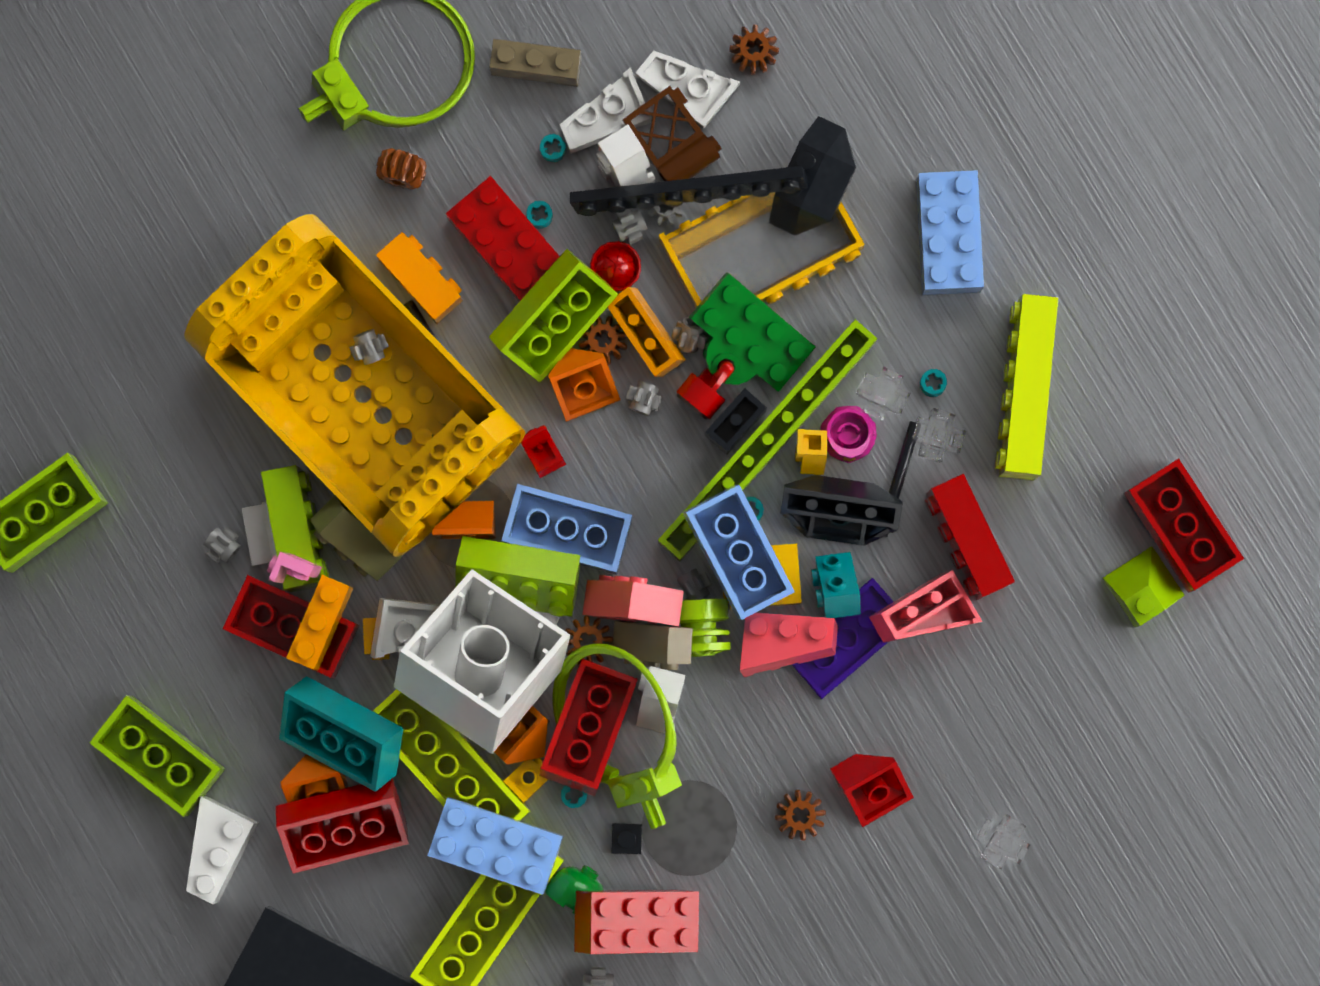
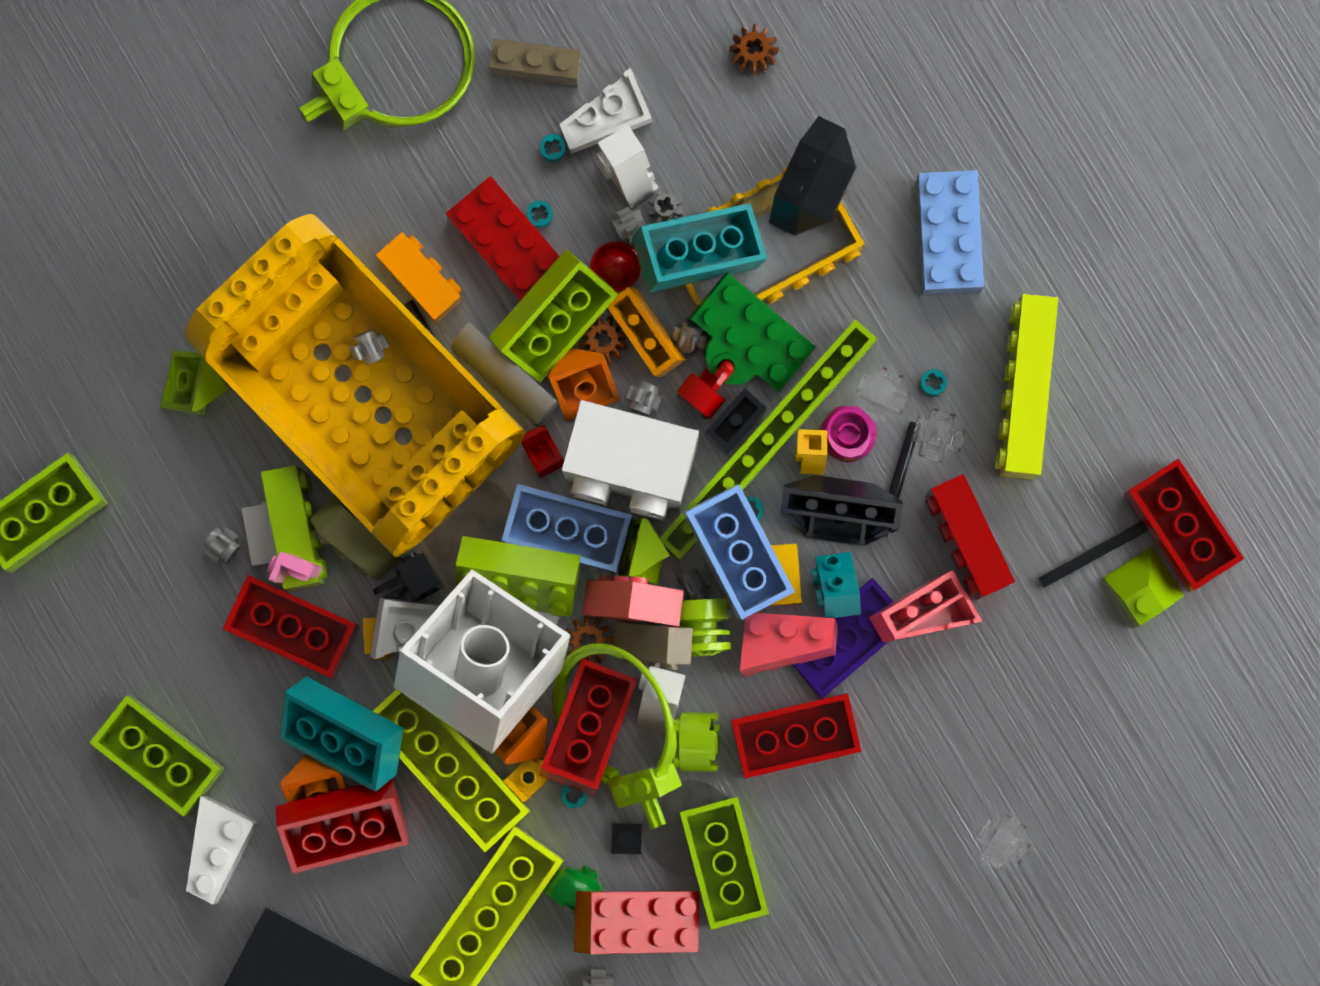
light orange brick [286,575,353,671] -> none
dark orange gear [376,148,427,189] -> none
light blue brick [427,797,564,895] -> none
orange slope [432,501,496,539] -> none
black plate [570,166,808,216] -> none
reddish brown piece [622,86,722,181] -> none
white wing [635,50,740,129] -> none
dark orange gear [775,790,826,841] -> none
red slope [830,754,914,827] -> none
none -> lime slope [160,351,227,417]
none -> black brick [372,551,445,602]
none -> light grey brick [451,322,558,427]
none -> white brick [562,400,699,522]
none -> lime slope [618,518,669,585]
none -> teal brick [632,203,767,293]
none -> lime brick [674,712,720,772]
none -> lime brick [678,797,769,930]
none -> red brick [730,693,862,779]
none -> black bar [1038,521,1147,588]

